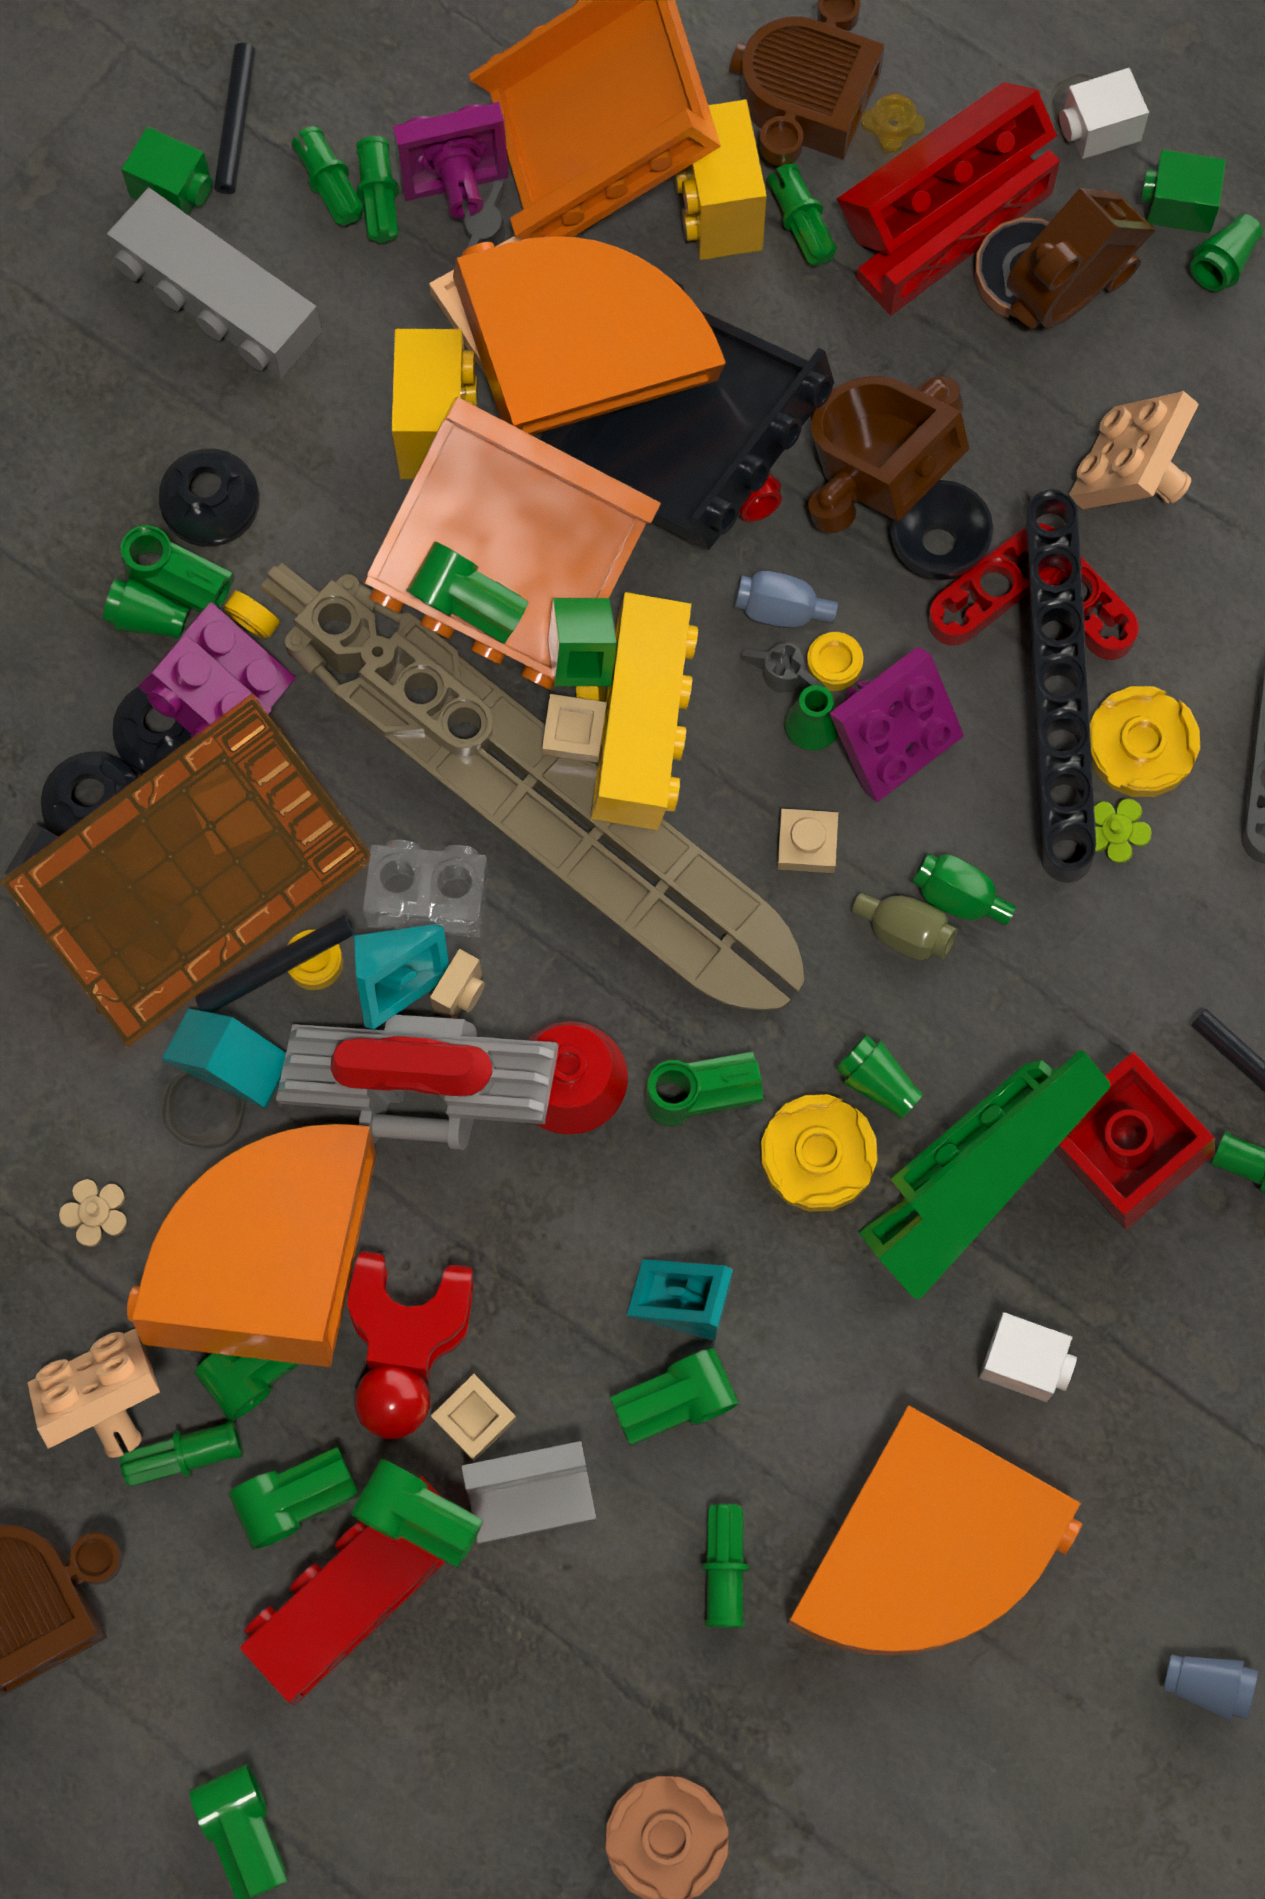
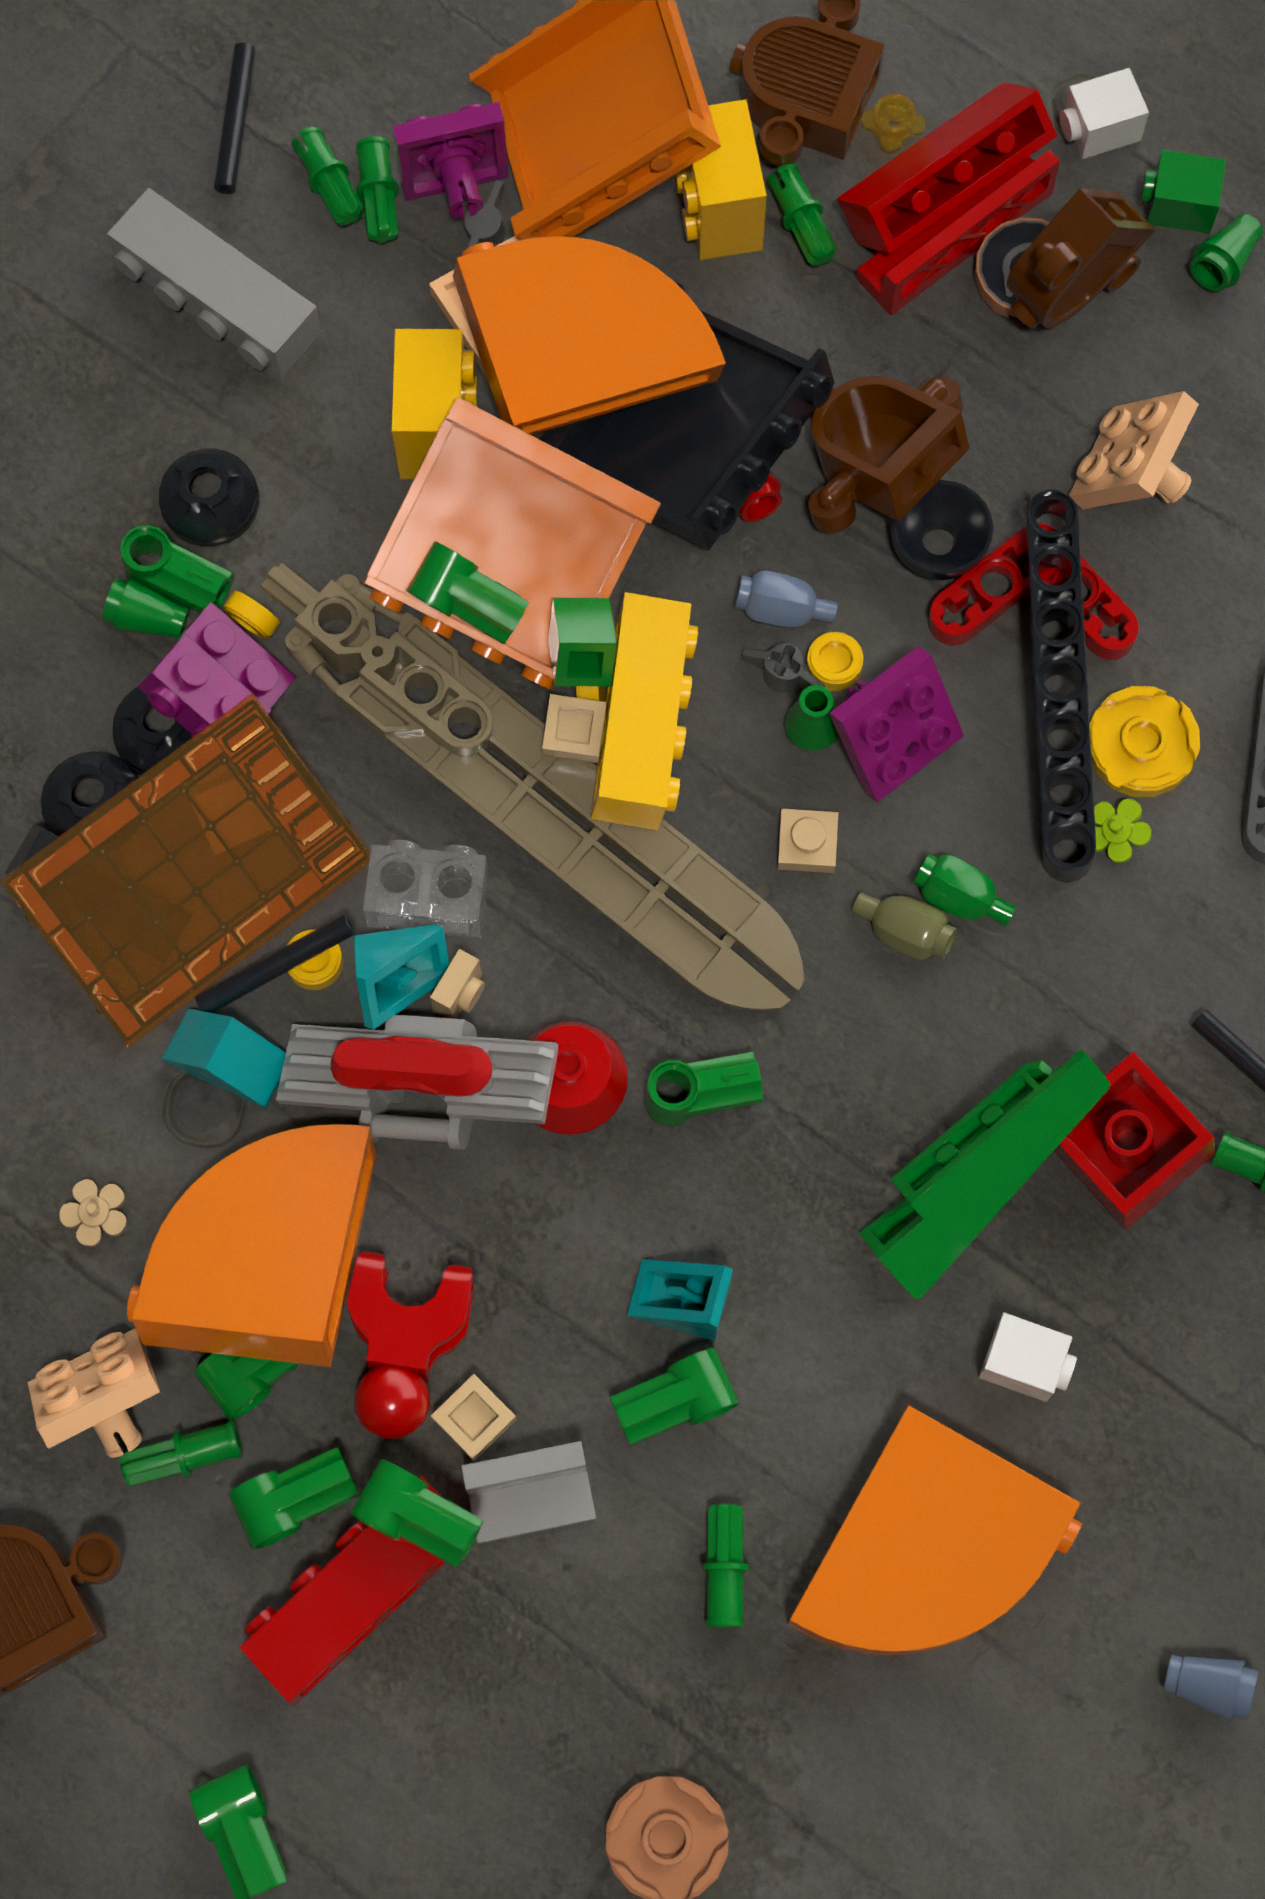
green brick [121,126,212,216] -> none
yellow tile [761,1095,877,1212] -> none
green cone [836,1035,923,1120] -> none

